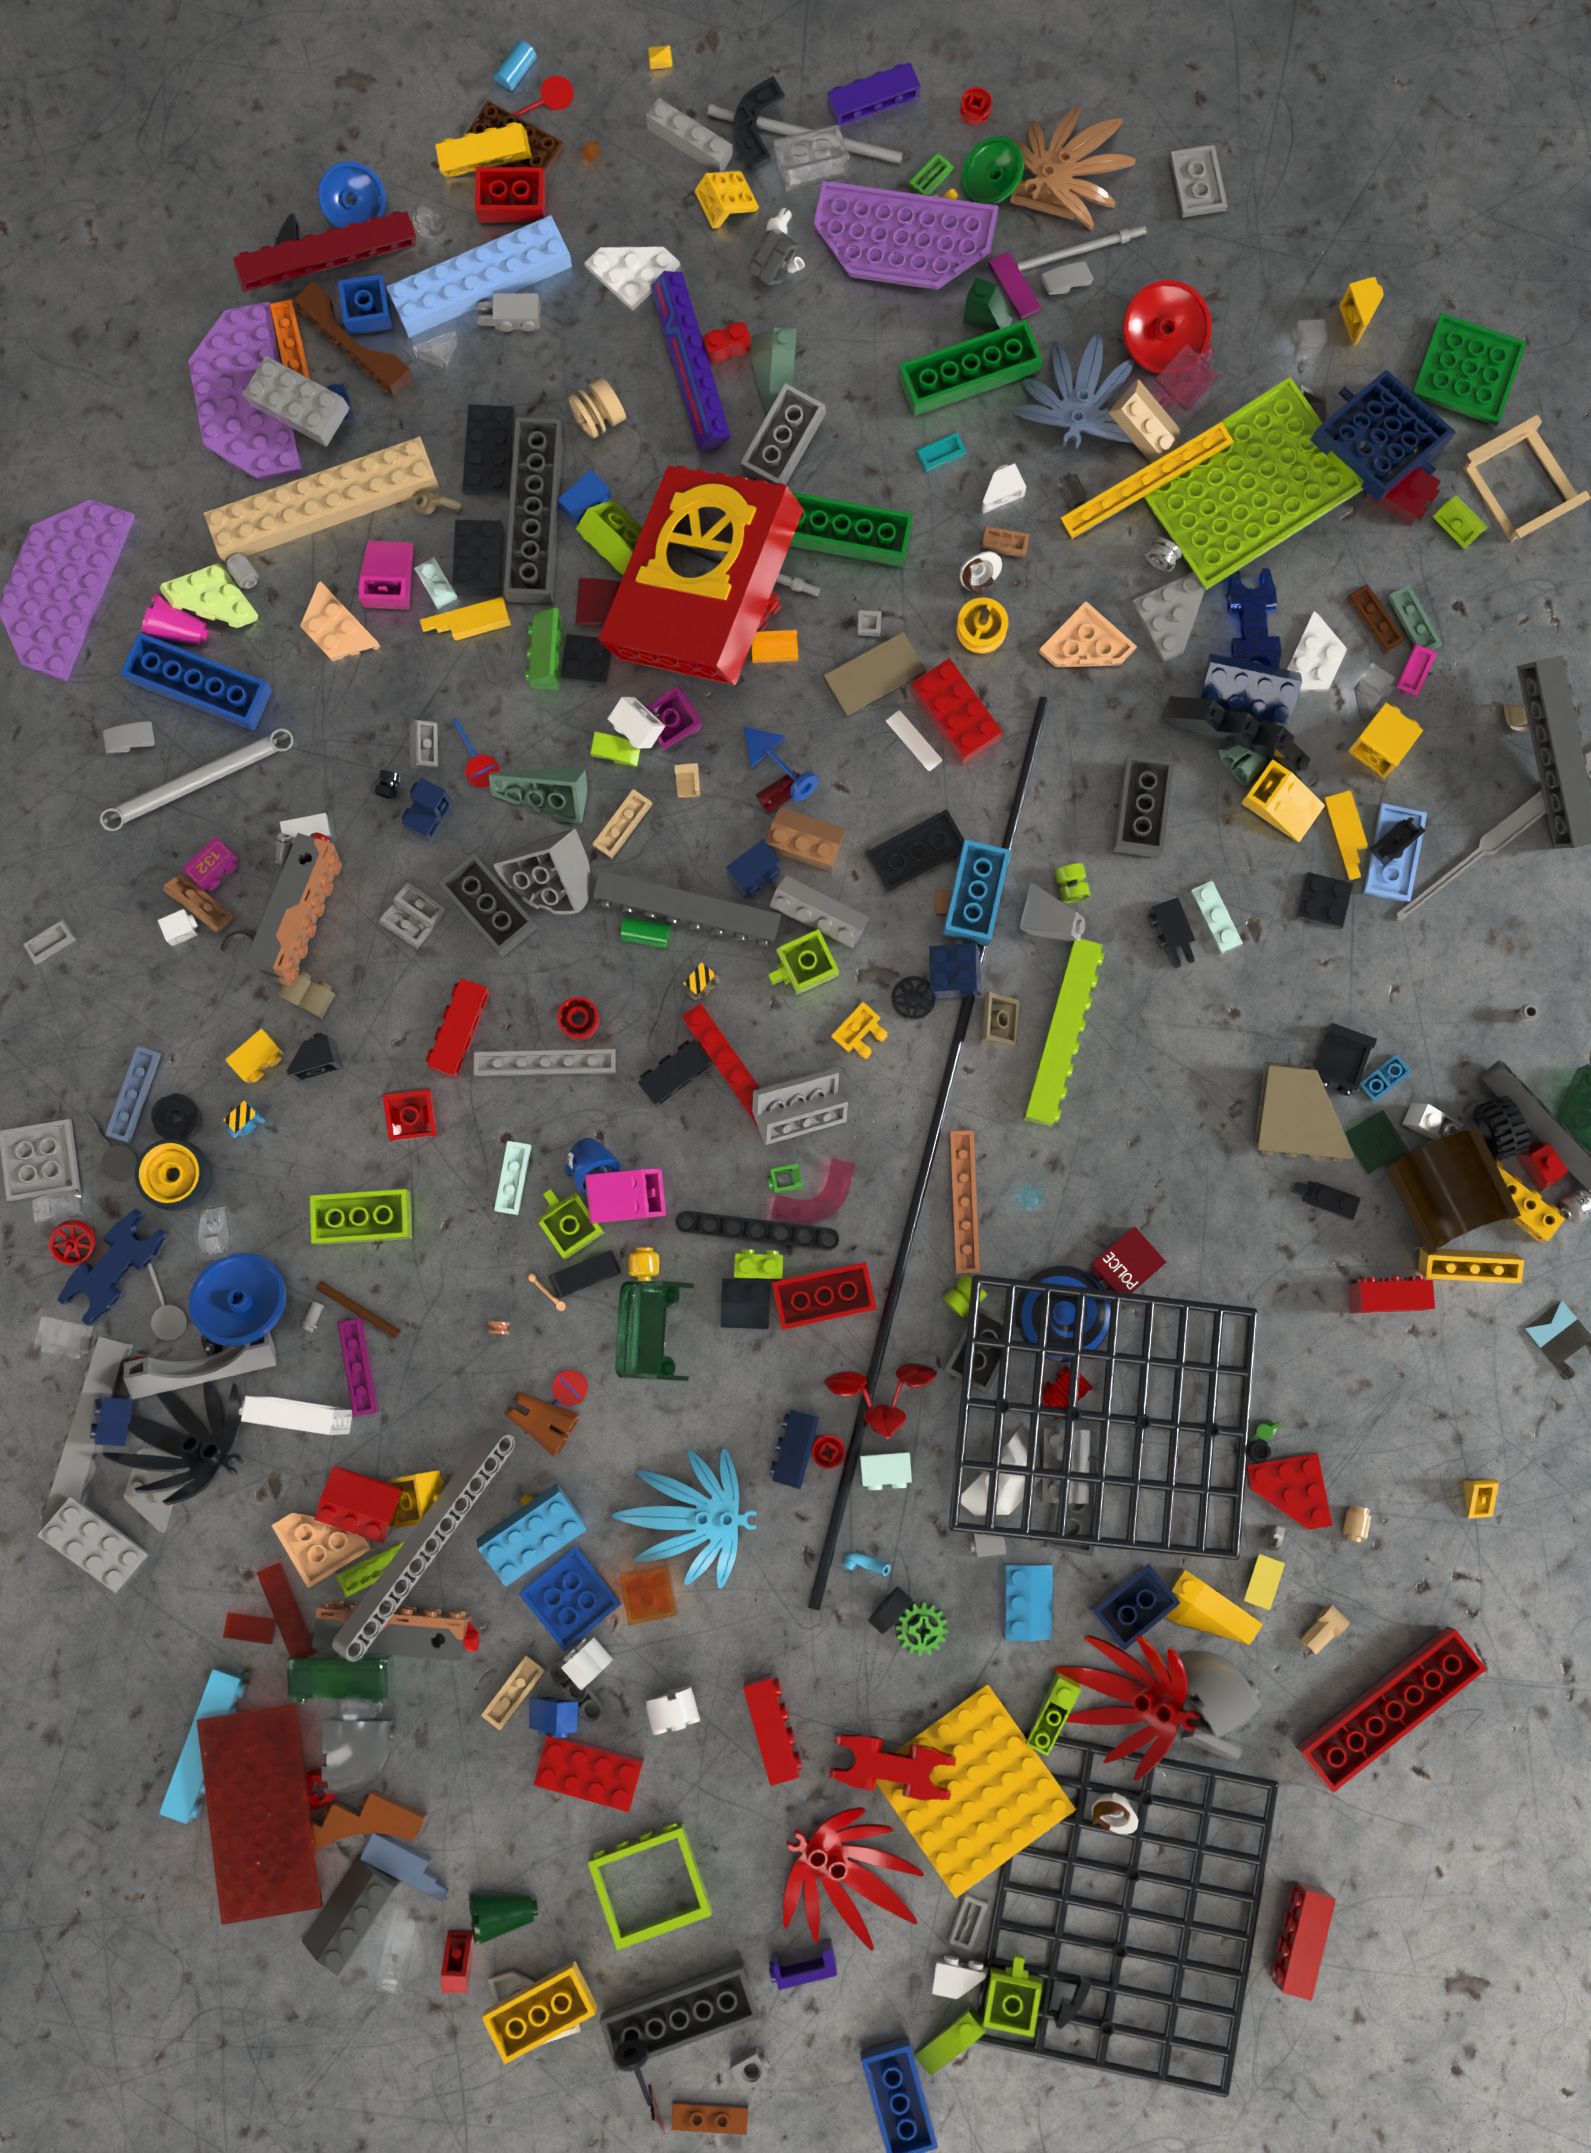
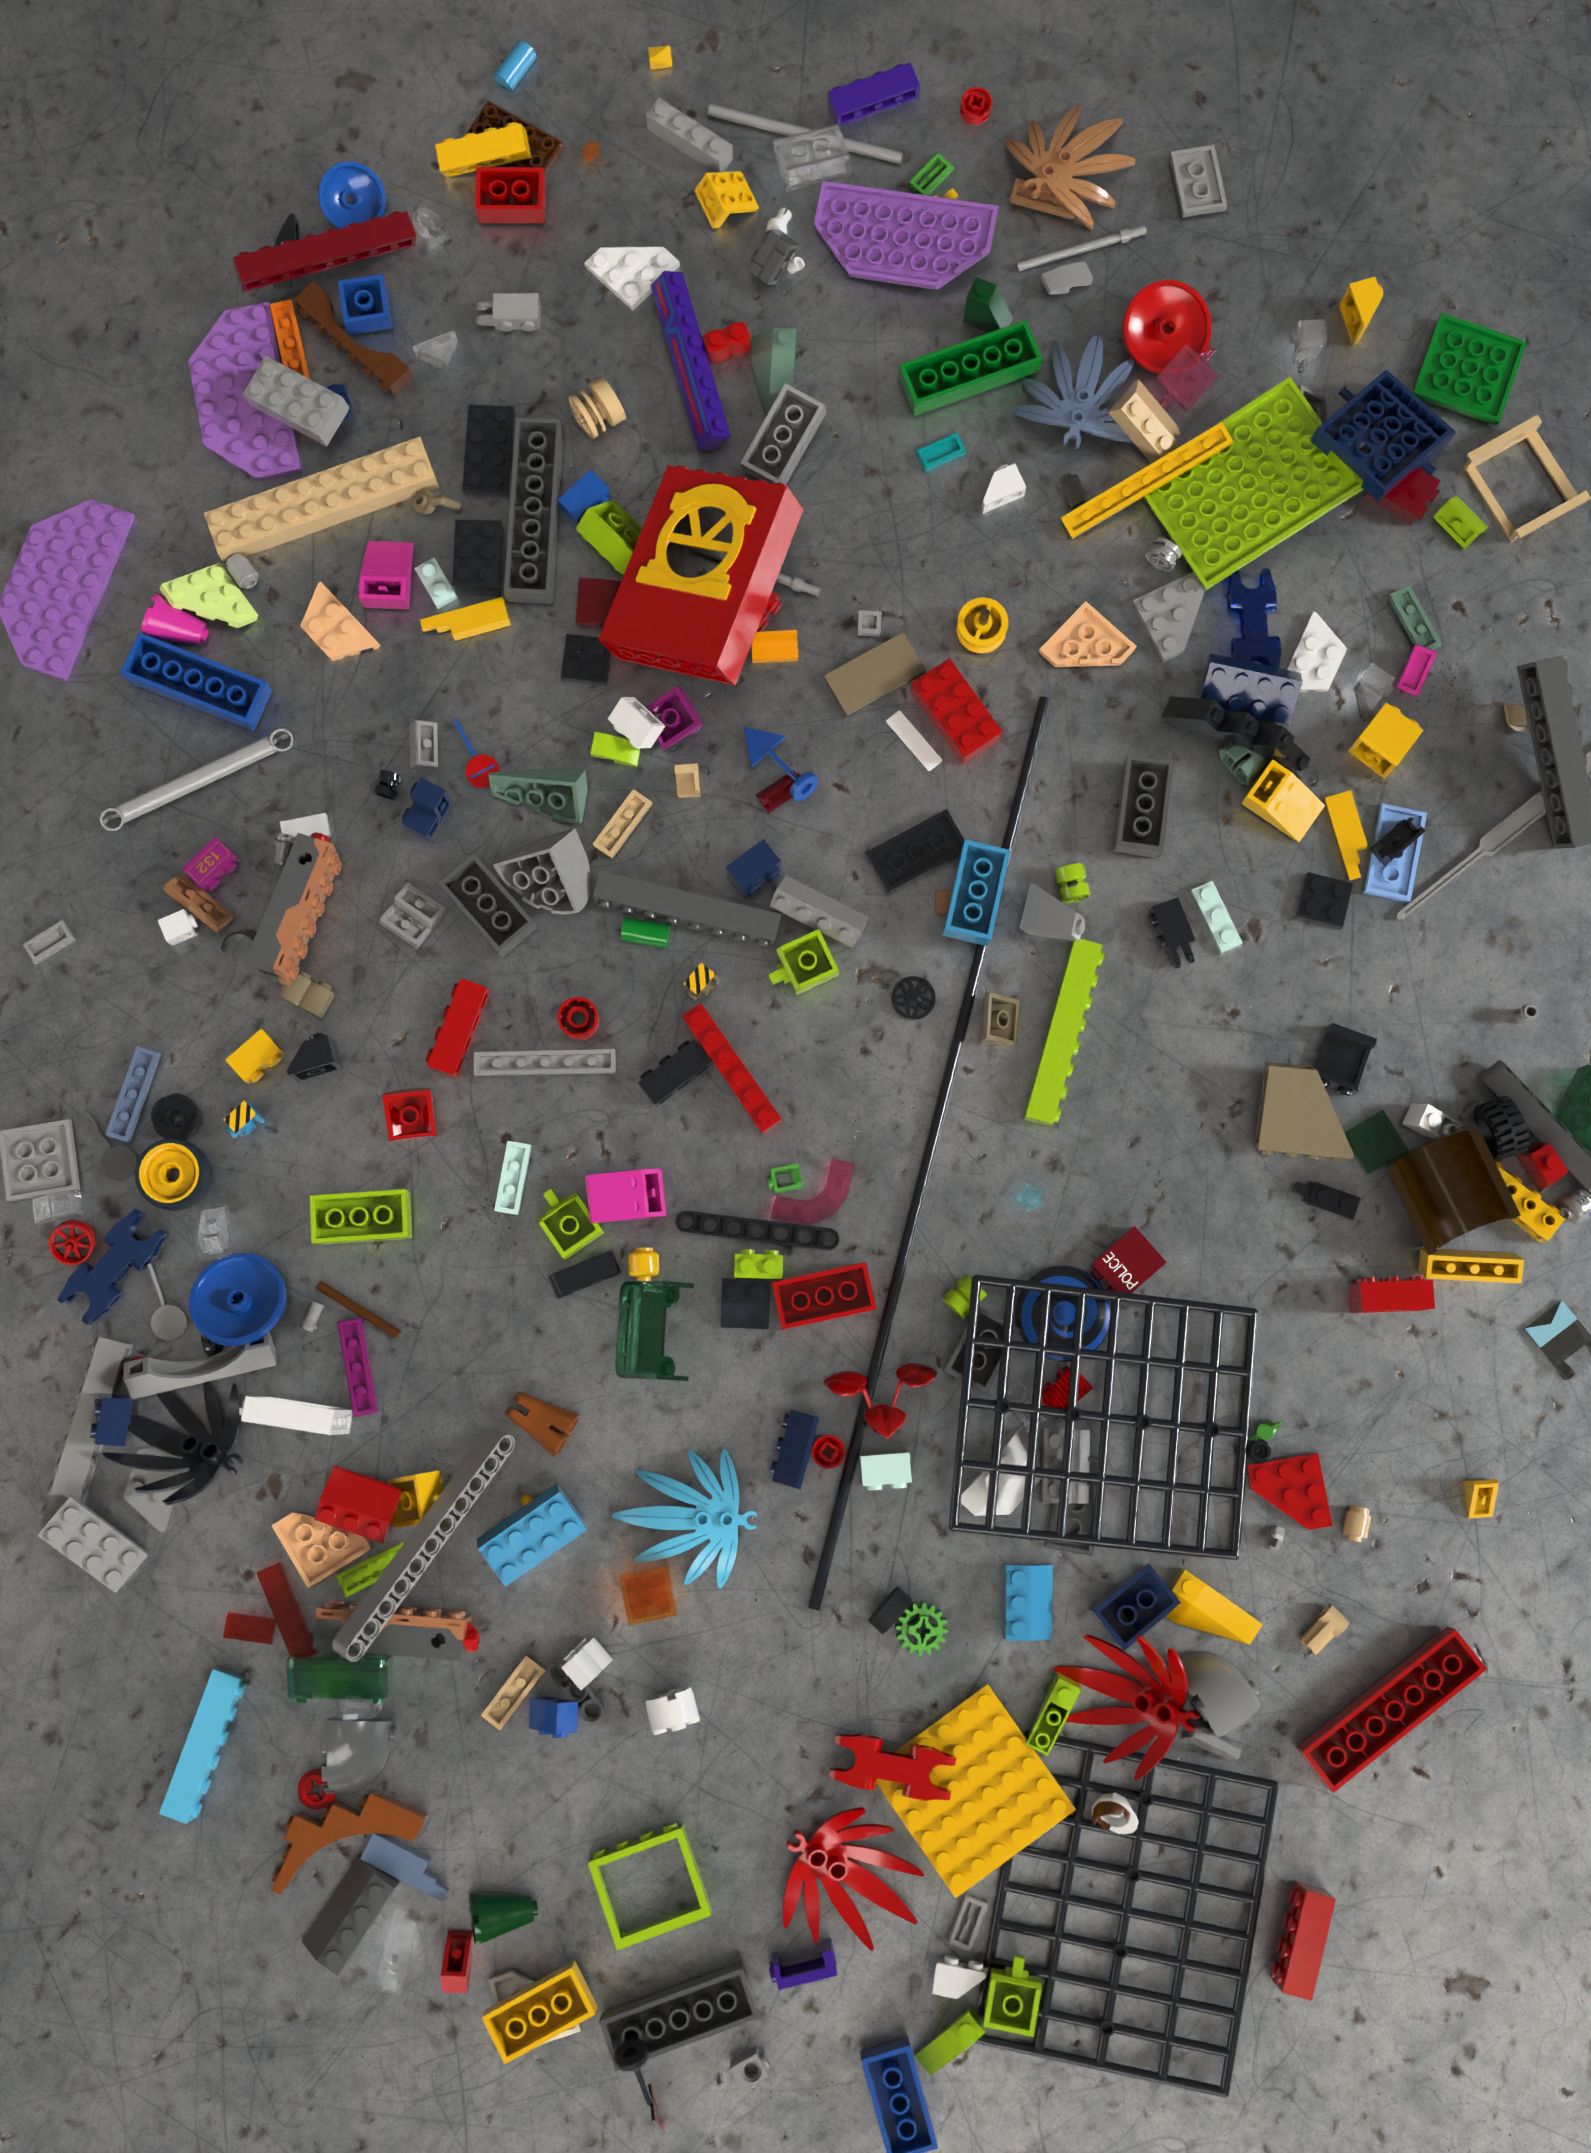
clear brick [34,1316,96,1359] -> none
light grey slope [102,721,155,753] -> none
clear red plate [197,1703,323,1925] -> none
light blue brick [386,215,572,338] -> none
nougat bush [488,1321,510,1335] -> none
red piece [513,76,574,116] -> none
blue plate [519,1546,622,1652] -> none
bright green slope [525,608,563,690] -> none
red piece [525,1370,588,1435] -> none
light nougat hinge [527,1273,566,1311] -> none
red brick [533,1735,644,1813] -> none
blue piece [565,1138,620,1194] -> none
dark orange plate [671,2101,748,2135] -> none
black plate [733,76,785,171] -> none
red brick [743,1673,802,1786] -> none
light grey slope [752,1068,848,1145] -> none
medium nougat slope [766,807,846,872] -> none
green brick [790,491,914,567] -> none
yellow plate [831,1002,888,1060] -> none
medium azure arm [843,1553,890,1576] -> none
dark blue brick [929,943,982,999] -> none
nougat plate [950,1130,980,1274] -> none
white piece [959,551,1002,594] -> none
green dish [961,136,1024,205] -> none
light grey brick [969,1534,1006,1558] -> none
medium nougat plate [980,526,1030,558] -> none
magenta tile [988,251,1041,320] -> none
black slope [1054,1976,1091,2029] -> none
light yellow hinge [1244,1554,1285,1610] -> none
reddish brown tile [1347,584,1406,654] -> none
dark azure slope [1359,1053,1412,1102] -> none

